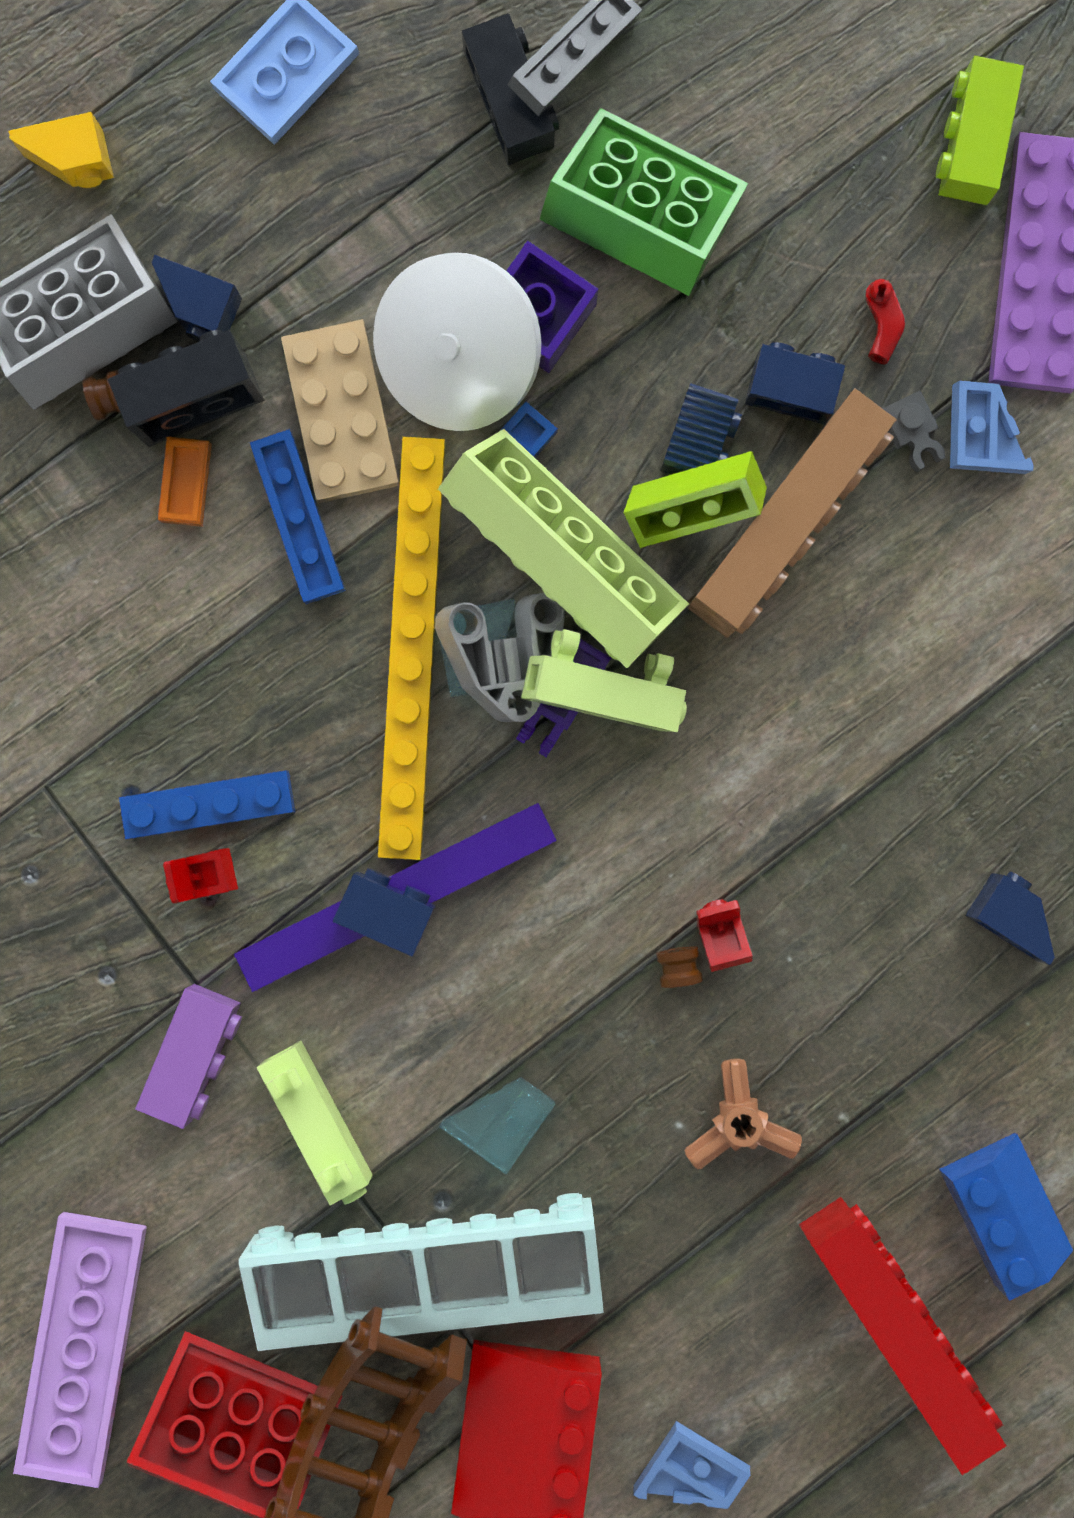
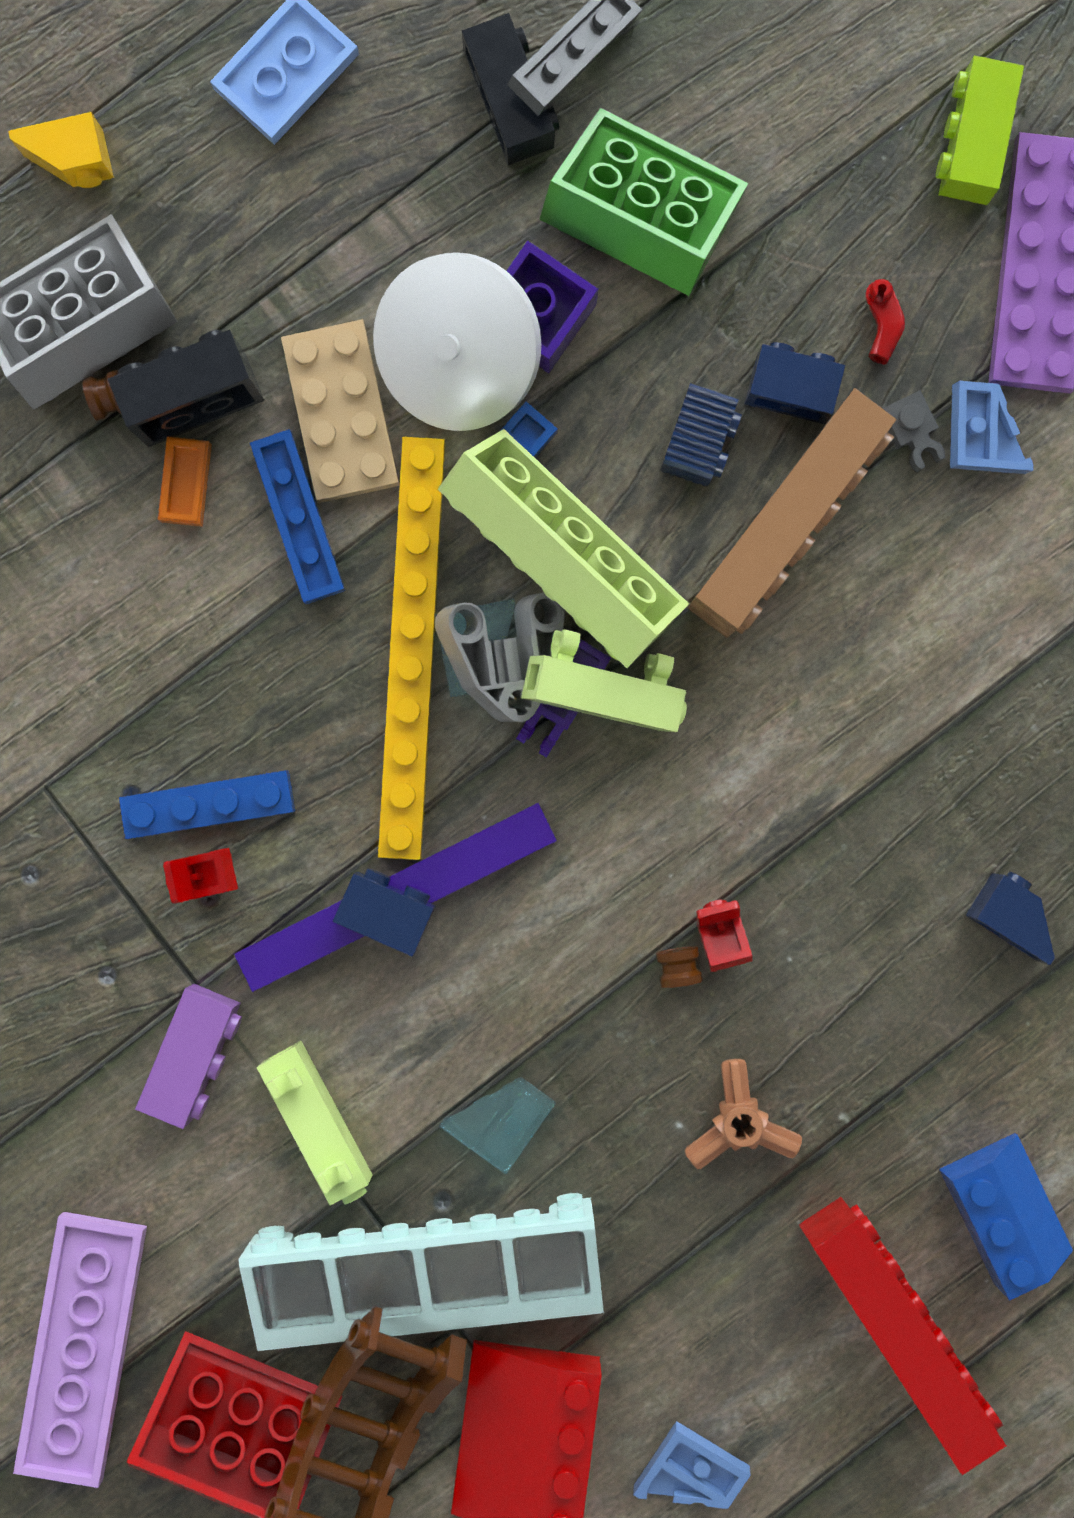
dark blue slope [151,255,242,342] -> none
lime brick [623,451,767,548] -> none

